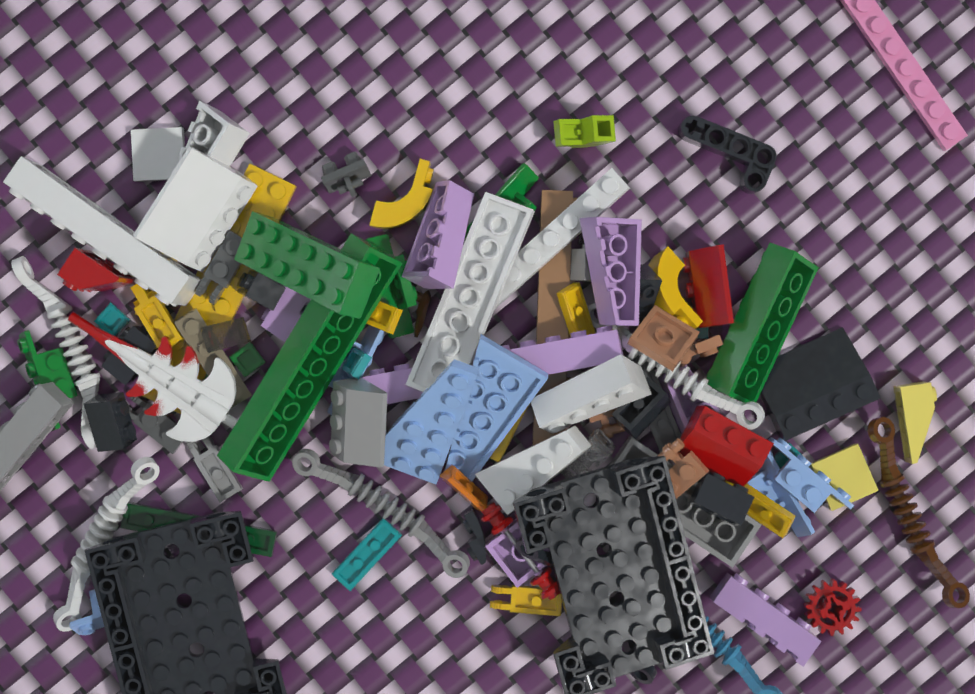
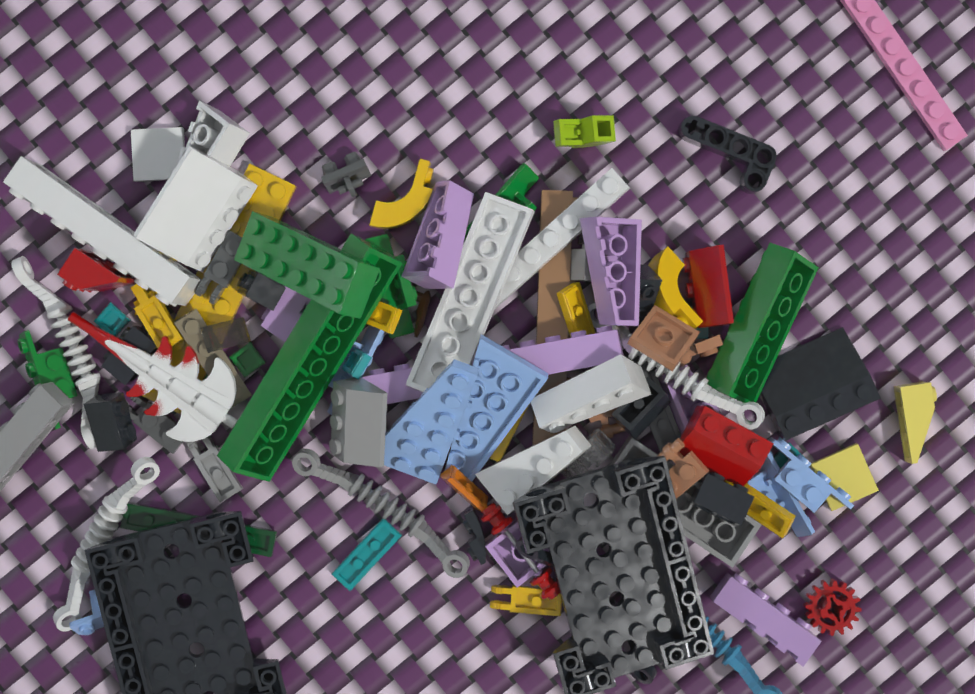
reddish brown piece [867,417,970,608] -> none

